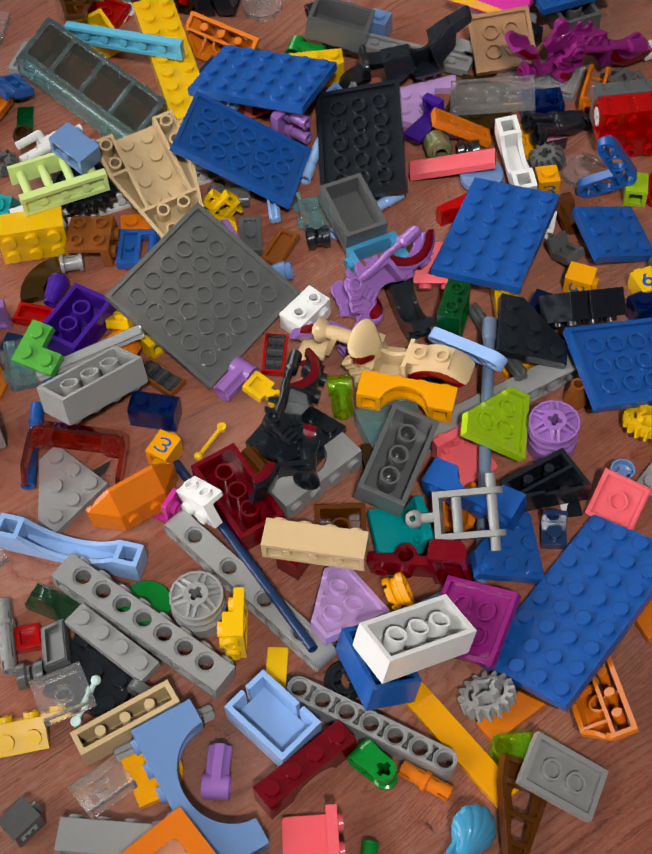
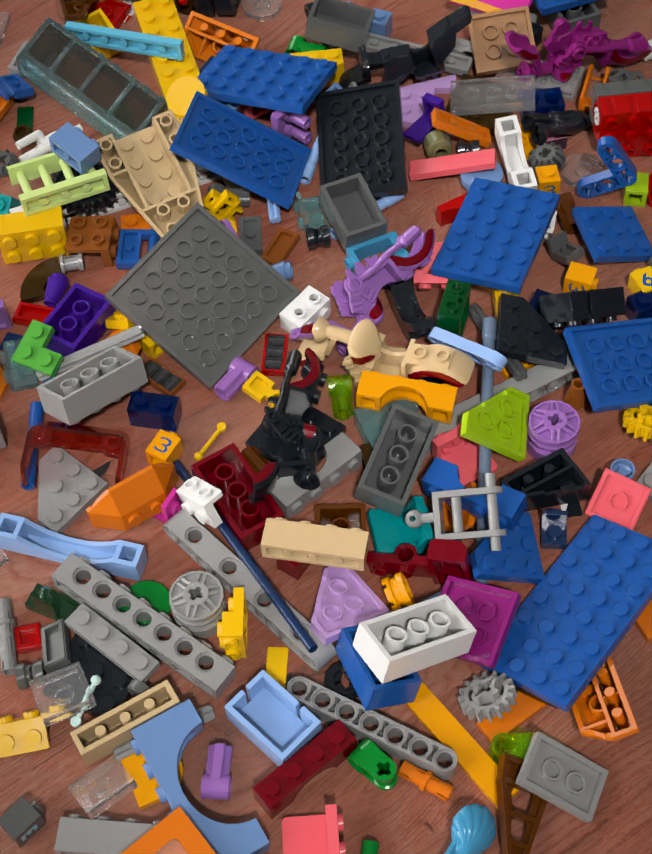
none -> yellow tile [166,76,208,118]

